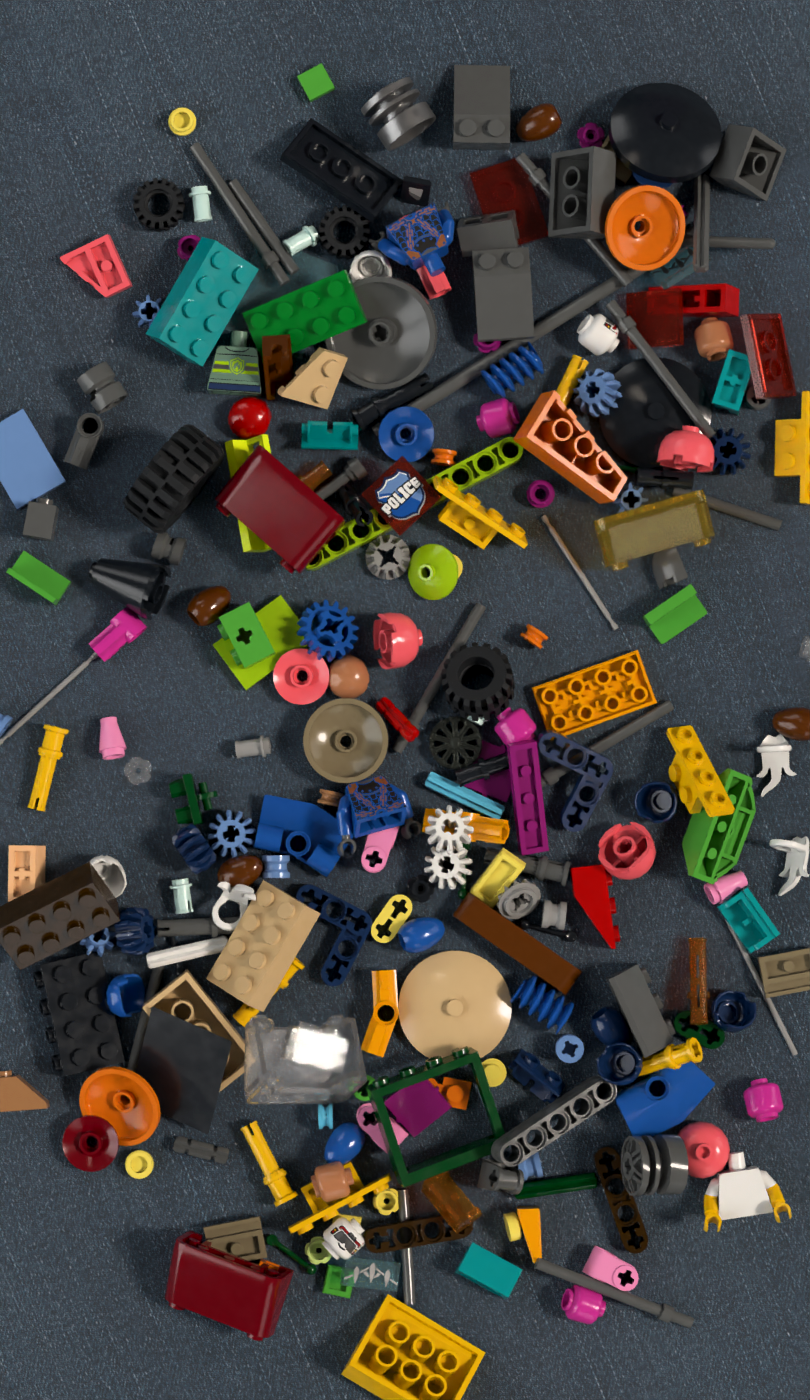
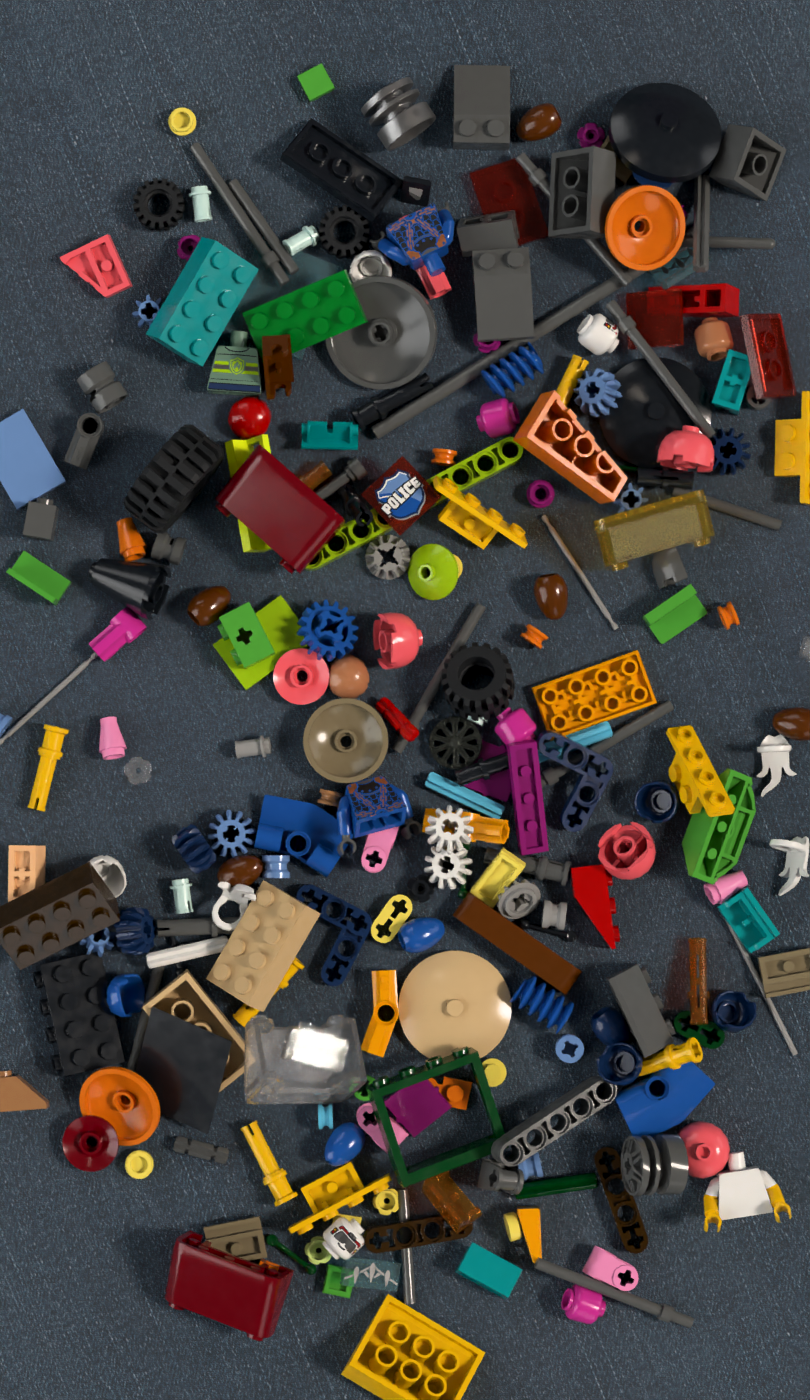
dark green hips [169,773,218,825] -> none
tan wing [277,347,348,410] -> none
nougat head [311,1161,355,1202] -> none
blue dish [378,406,434,463] -> none
dark blue hinge [507,1049,565,1103] -> none
dark pink head [743,1078,784,1122] -> none
none -> orange cone [116,517,147,561]
none -> reddish brown animal [534,573,568,620]
none -> medium azure axle [538,721,613,763]
none -> orange bush [717,601,740,630]

